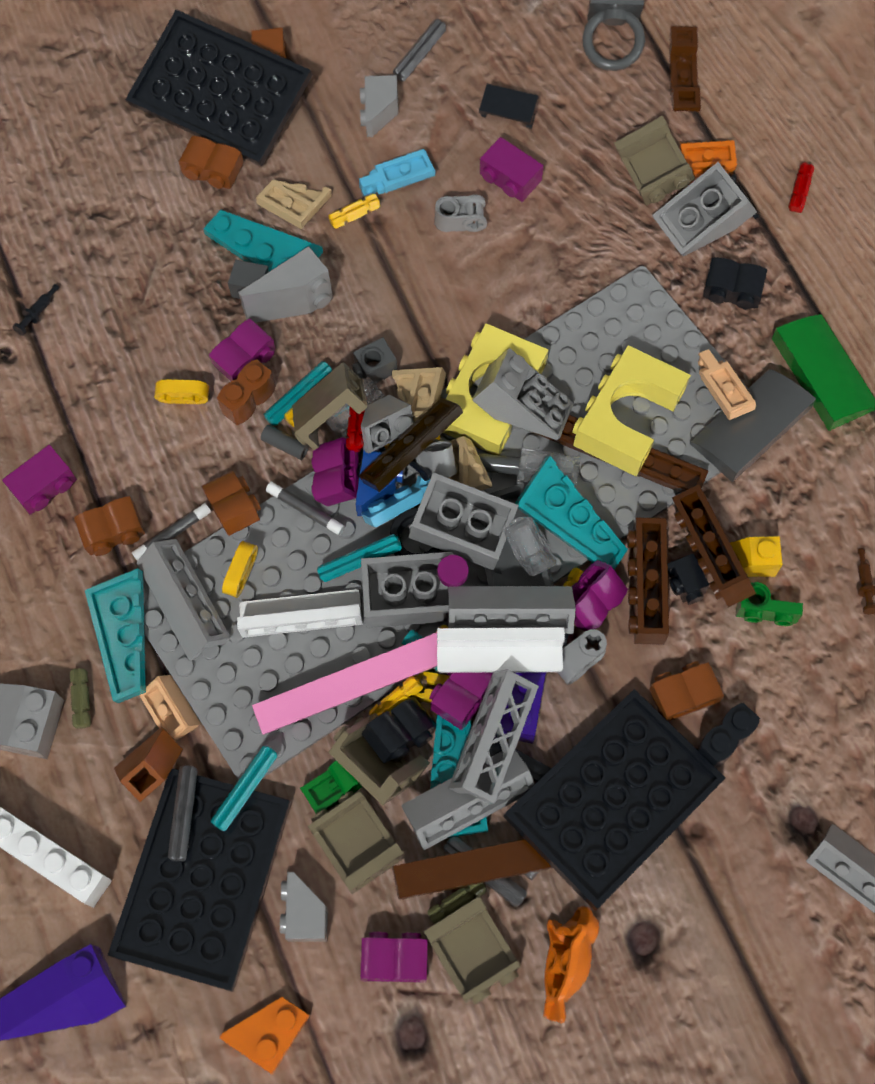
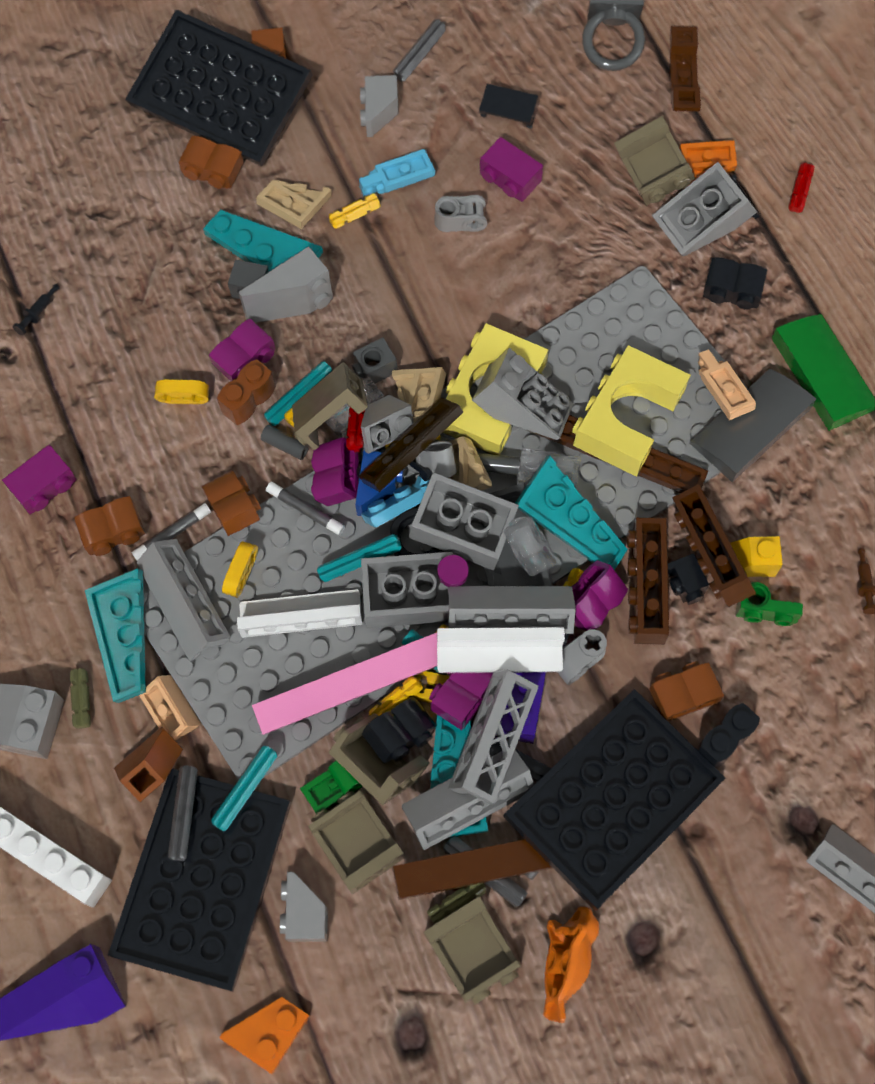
magenta brick [360,932,427,983] -> none

